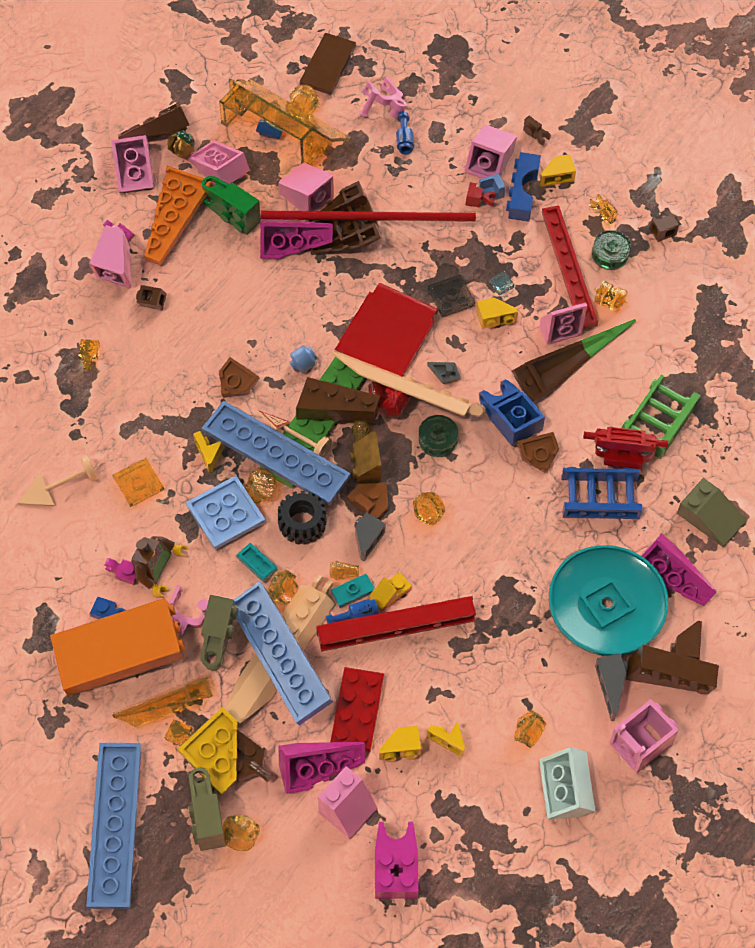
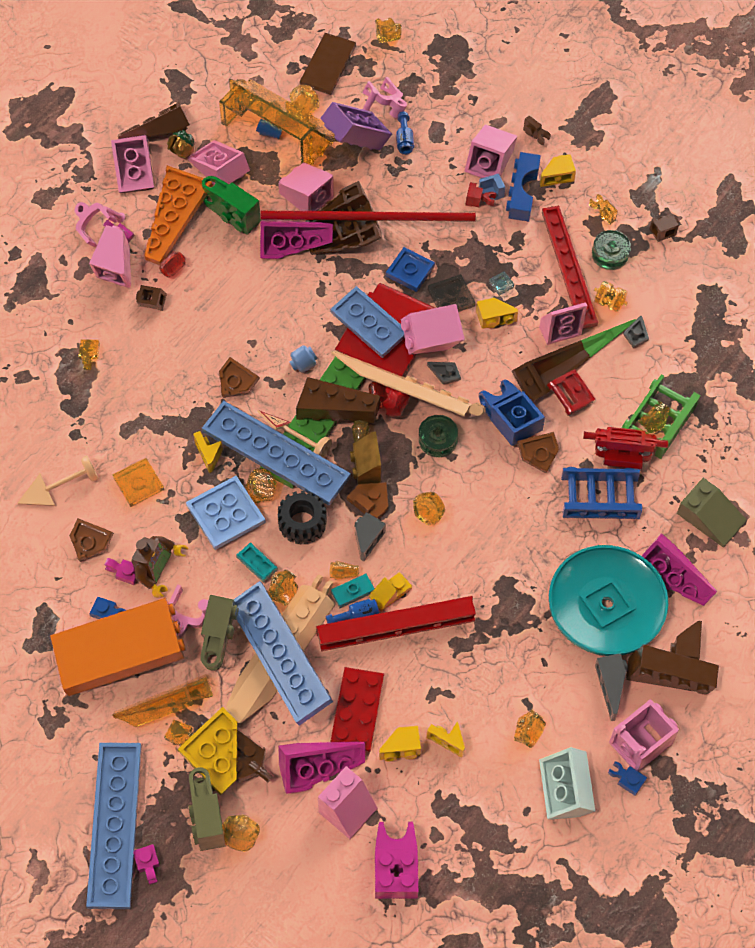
none -> dark orange plate [69,518,114,562]
none -> bright pink piece [75,202,125,247]
none -> dark pink plate [134,844,160,885]
none -> clear red brick [159,251,186,278]
none -> medium lavender brick [320,102,392,150]
none -> medium blue plate [330,286,405,358]
none -> clear yellow hair [375,18,402,43]
none -> blue plate [385,247,435,292]
none -> bright pink slope [401,304,465,355]
none -> red plate [547,369,595,416]
none -> blue plate [608,761,647,796]
none -> dark grey piece [623,315,649,348]
none -> clear yellow hair [637,401,671,433]

